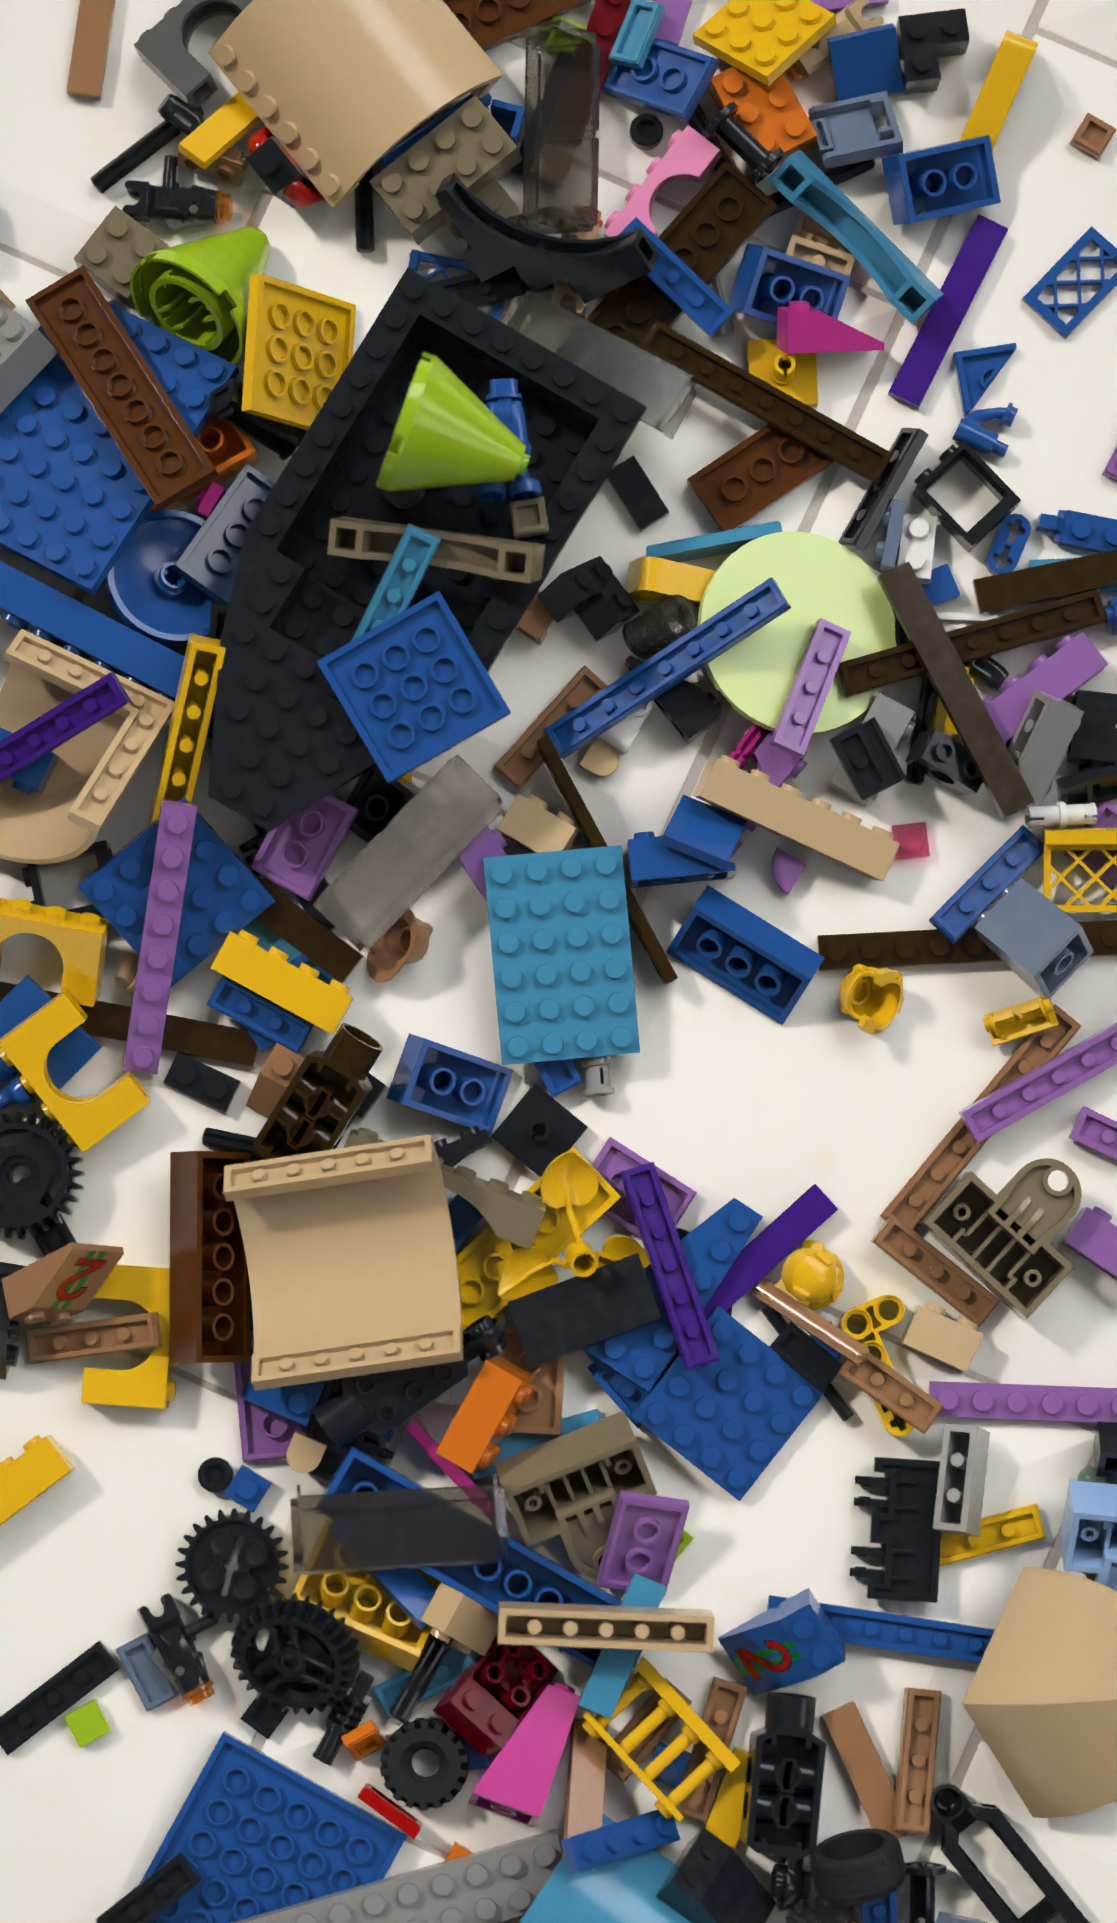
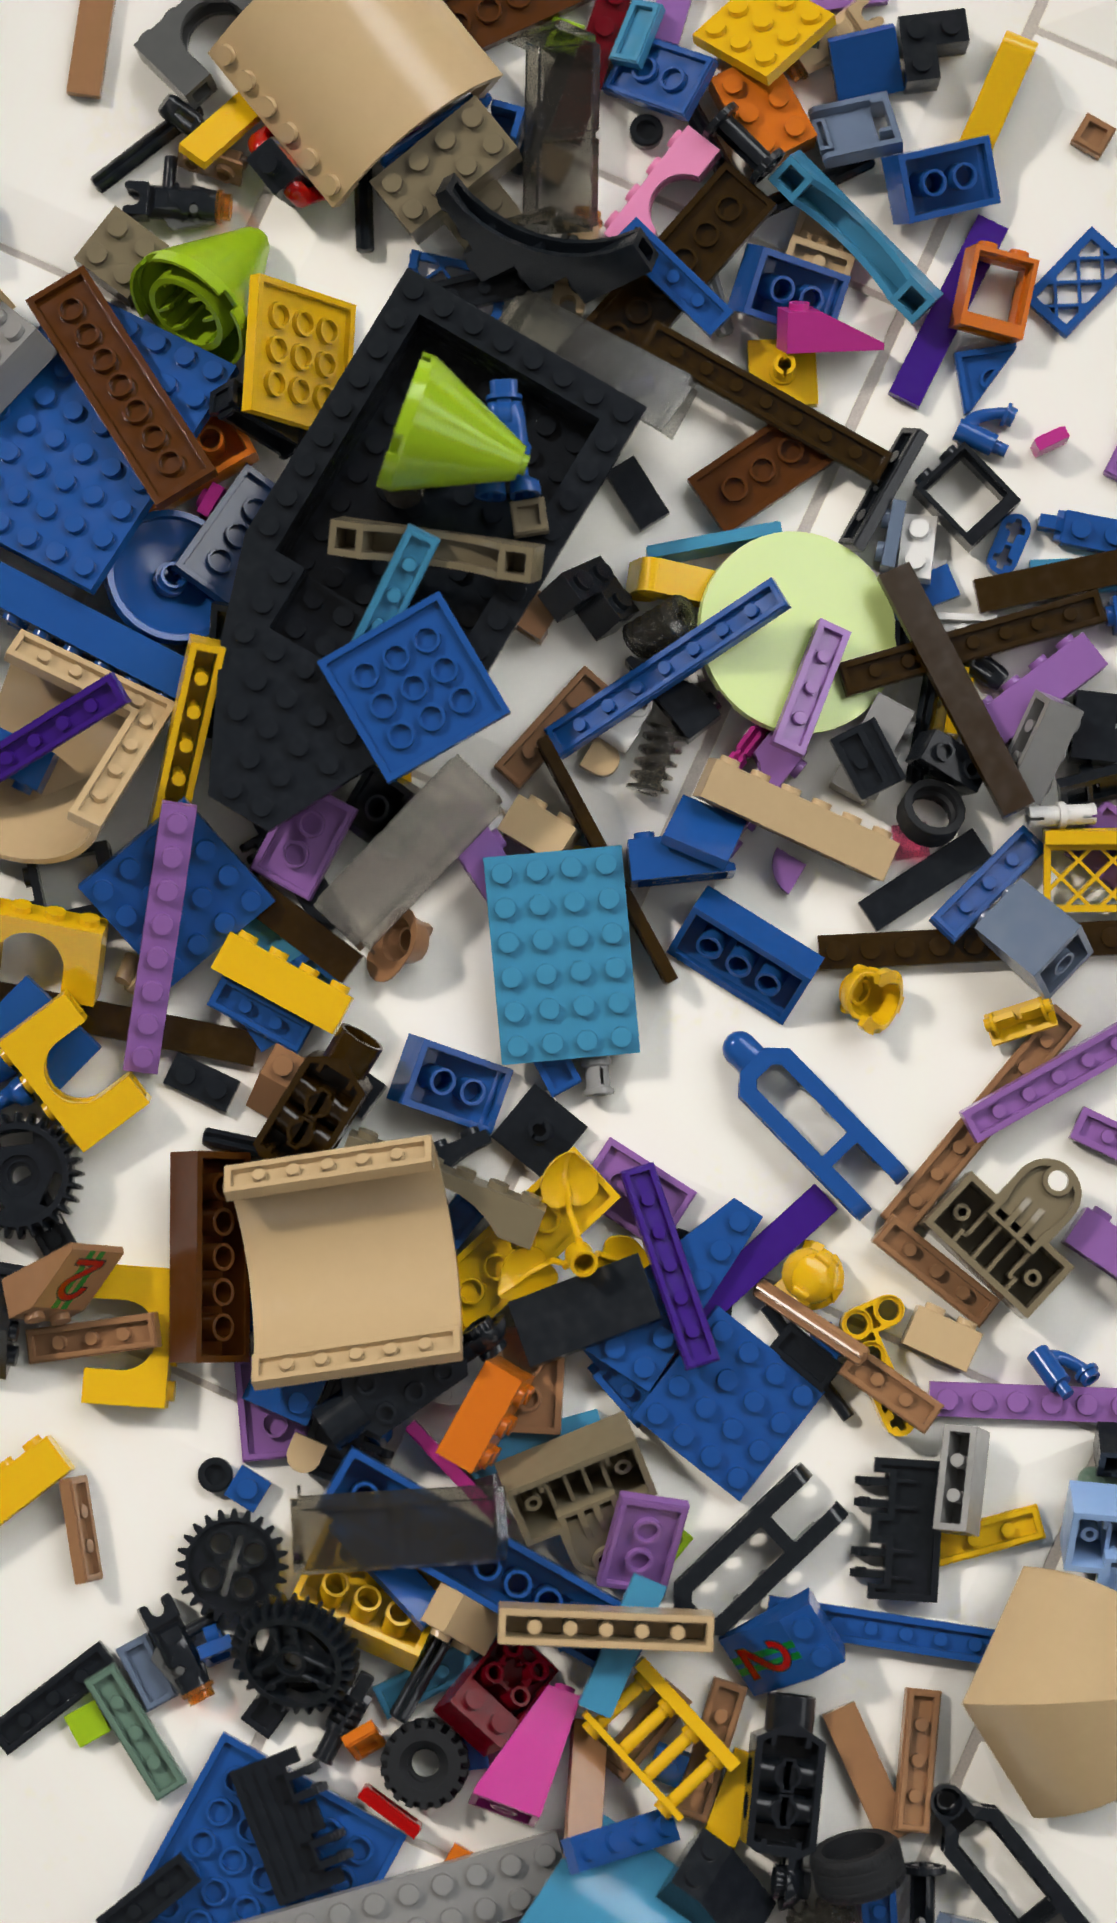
none -> medium nougat tile [59,1475,103,1585]
none -> sand green tile [84,1661,187,1801]
none -> blue tile [197,1623,233,1668]
none -> black hinge [229,1745,354,1907]
none -> clear smoke piece [625,721,686,797]
none -> black piece [673,1462,849,1636]
none -> blue piece [722,1031,909,1222]
none -> black tile [857,828,991,932]
none -> black tyre [896,779,966,848]
none -> orange window [949,240,1040,344]
none -> blue plant [1027,1345,1100,1400]
none -> dark pink tile [1030,426,1070,458]

